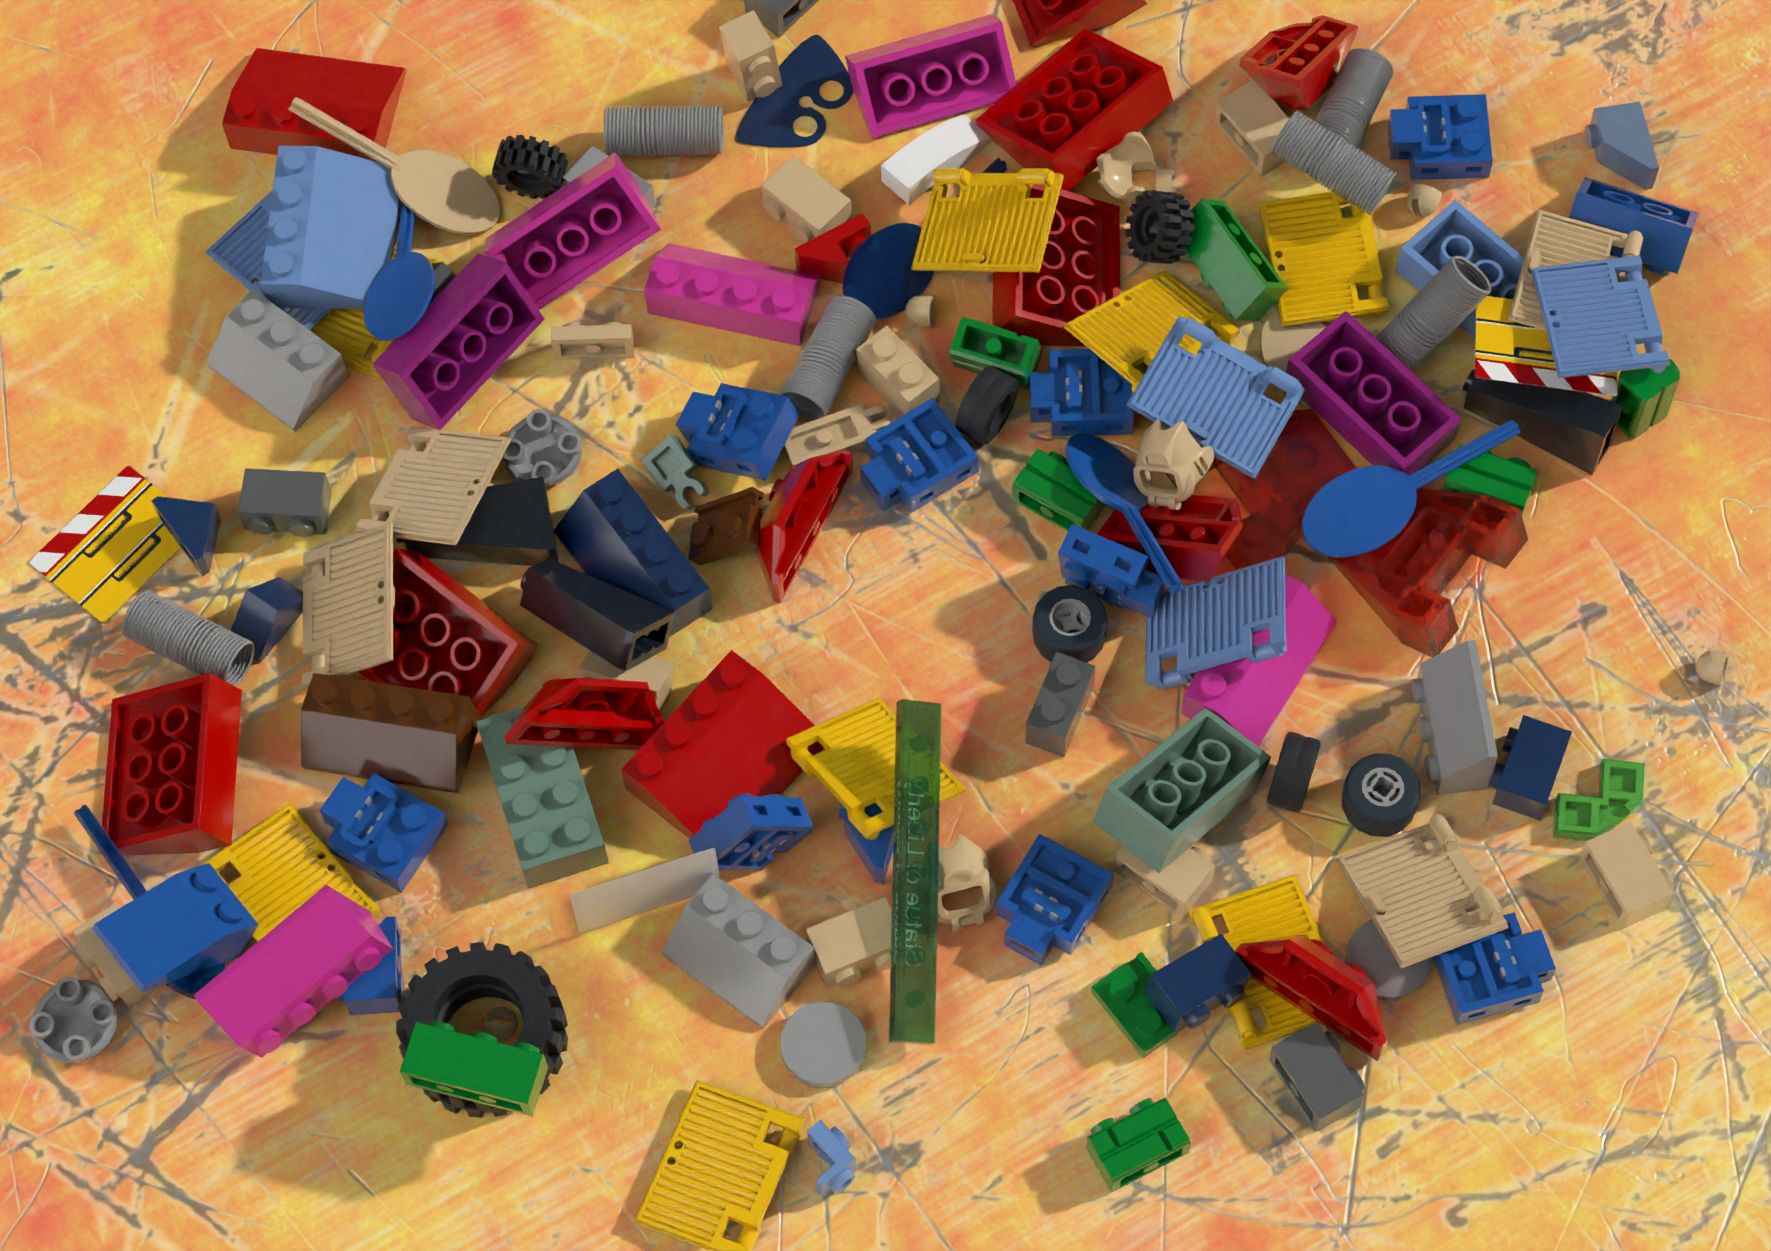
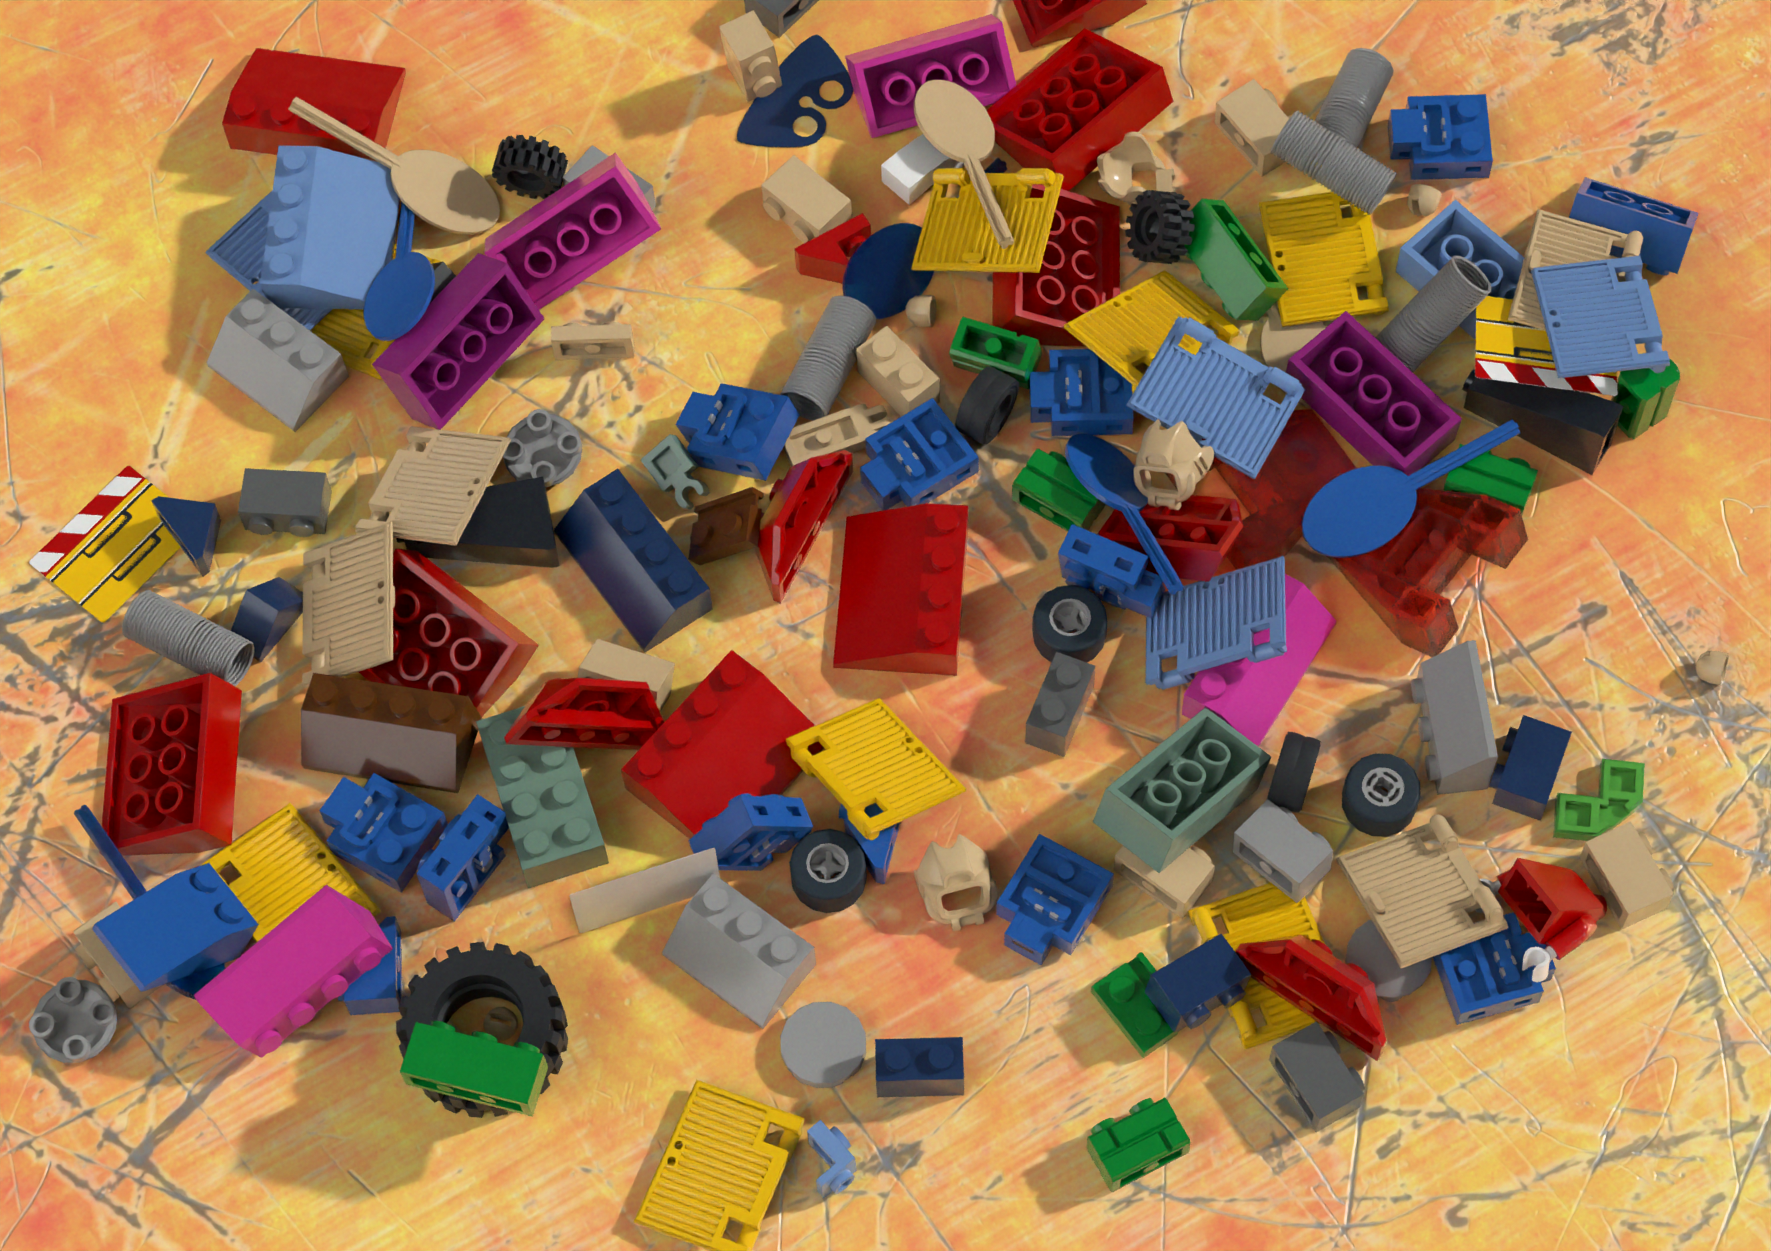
black slope [520,558,675,671] -> none
light grey piece [604,105,724,157] -> none
dark pink slope [644,243,821,346] -> none
tan brick [806,897,906,988] -> none
clear green tile [889,699,941,1045] -> none
red wedge [1239,15,1358,109] -> none
sand blue slope [1585,102,1659,190] -> none
none -> blue piece [416,794,509,922]
none -> black wheel [789,829,867,913]
none -> red slope [833,503,968,676]
none -> dark blue brick [875,1037,964,1098]
none -> tan piece [914,80,1014,249]
none -> light grey brick [1233,799,1333,903]
none -> red torso [1476,858,1607,982]

